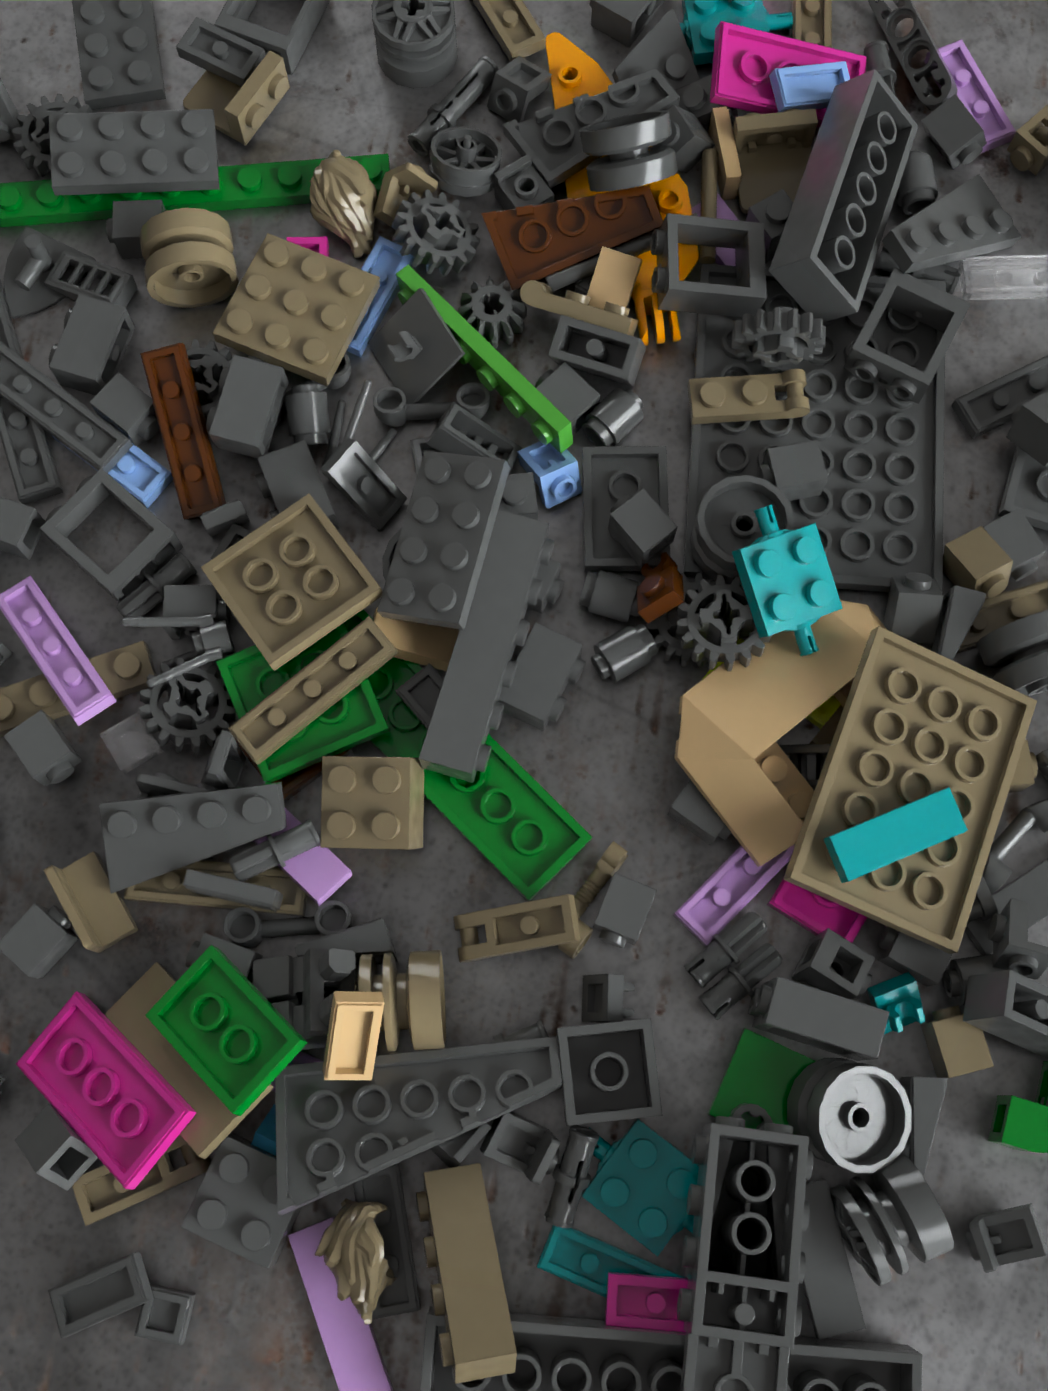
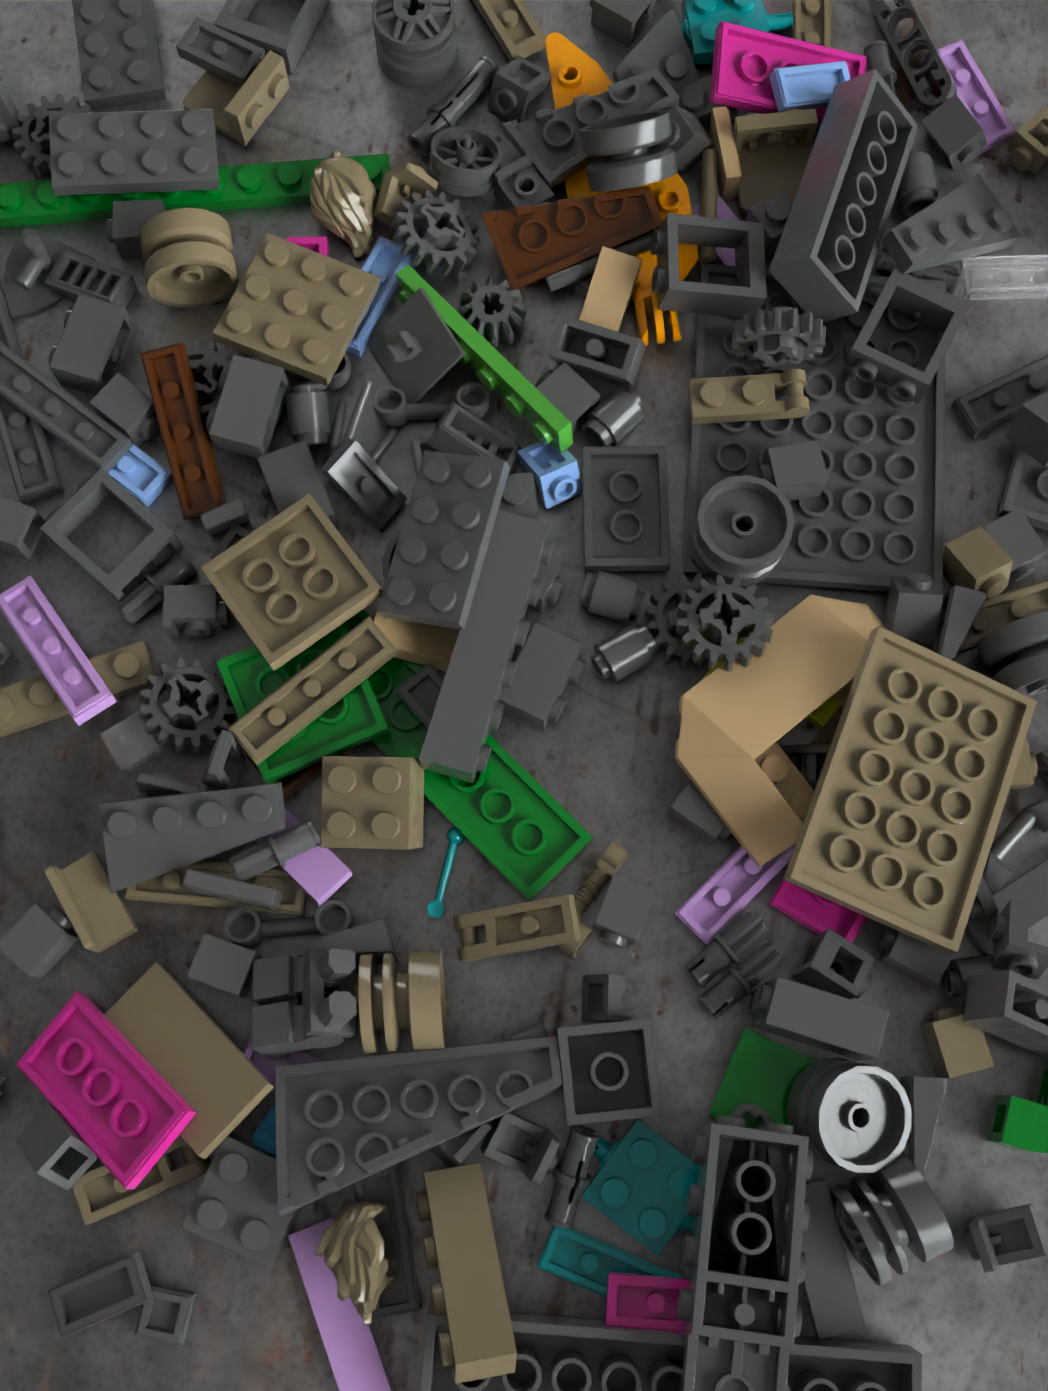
dark grey brick [4,710,83,786] -> none
dark grey plant [120,613,235,688] -> none
green plate [145,945,308,1116] -> none
tan tile [323,991,384,1080] -> none
dark tan plate [520,280,639,336] -> none
dark grey brick [608,489,678,567] -> none
reddish brown plate [637,552,684,623] -> none
teal plate [732,504,843,656] -> none
teal tile [823,787,968,883] -> none
teal tile [867,972,926,1034] -> none
none -> teal hinge [427,827,464,918]

